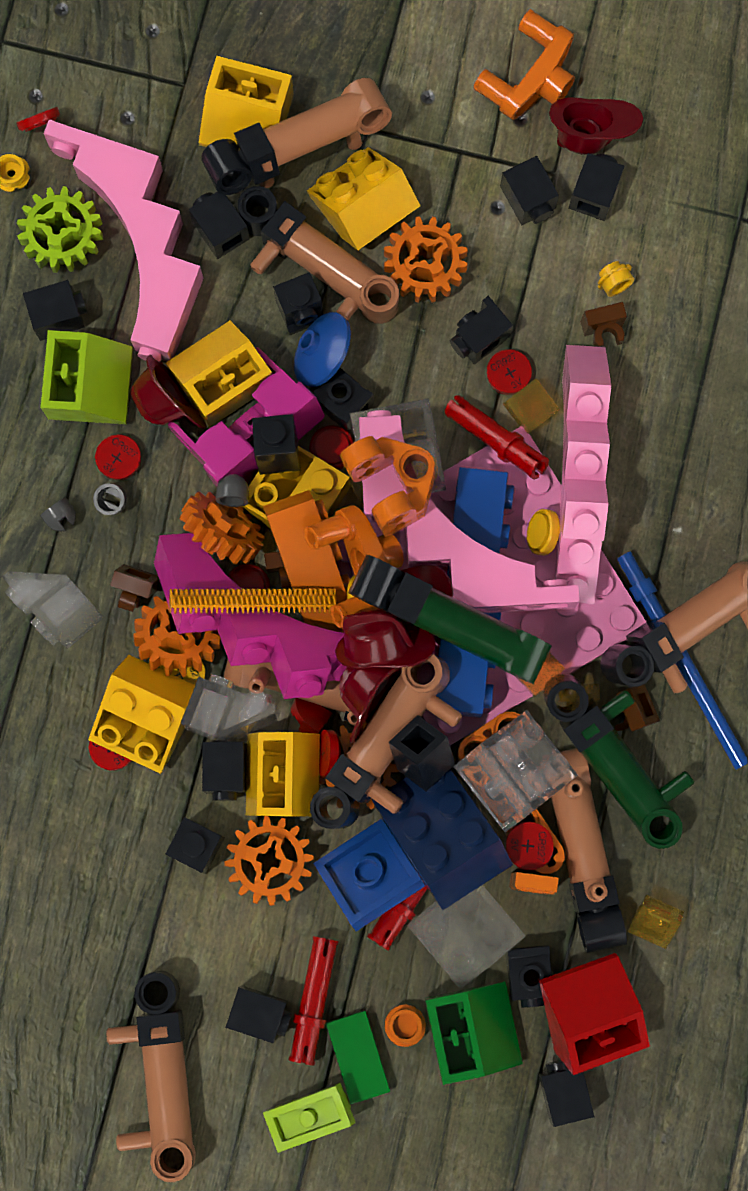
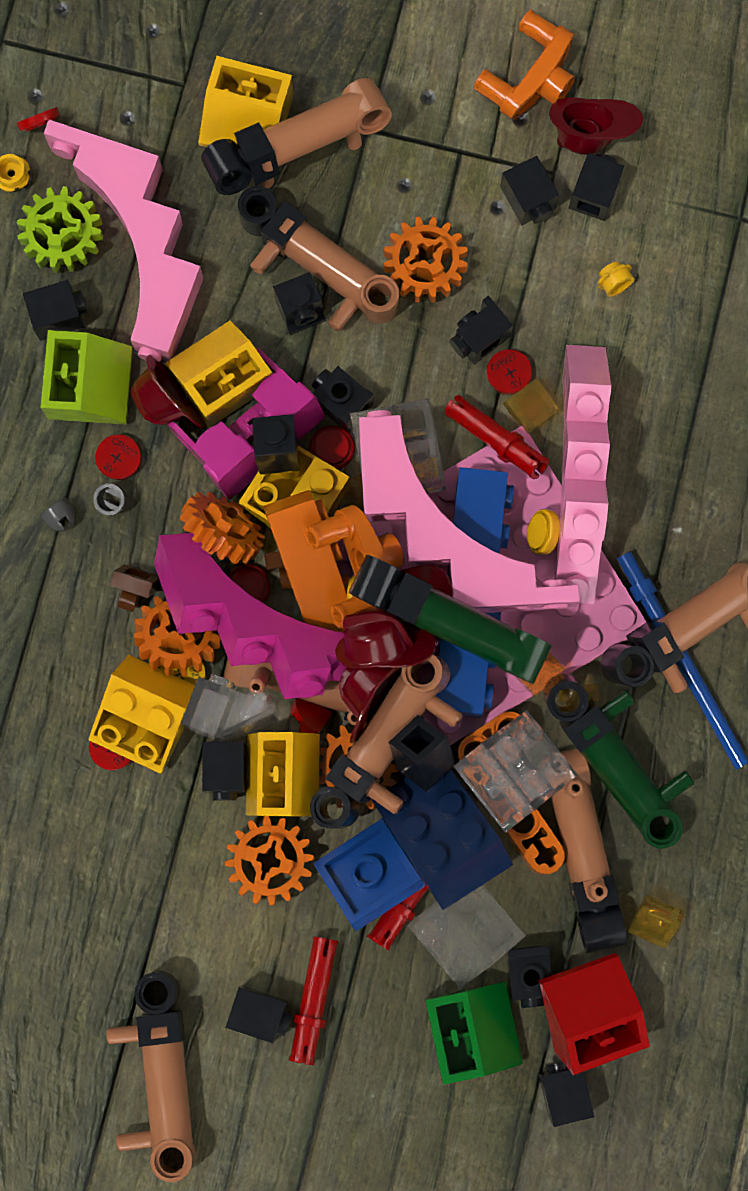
clear slope [2,571,104,649] -> none
black brick [165,817,225,874] -> none
light orange axle [169,588,336,614] -> none
black brick [189,192,250,260] -> none
dark grey hinge [216,474,249,507] -> none
lime hinge [263,1083,356,1153] -> none
blue dish [294,312,351,387] -> none
yellow slope [306,147,420,250] -> none
red piece [319,730,341,777] -> none
green tile [326,1010,390,1104] -> none
orange piece [340,436,436,536] -> none
orange plate [385,1004,426,1047] -> none
red piece [505,822,554,870] -> none
orange tile [509,872,559,895] -> none
reddish brown tile [580,302,627,347] -> none
reddish brown tile [614,684,660,731] -> none

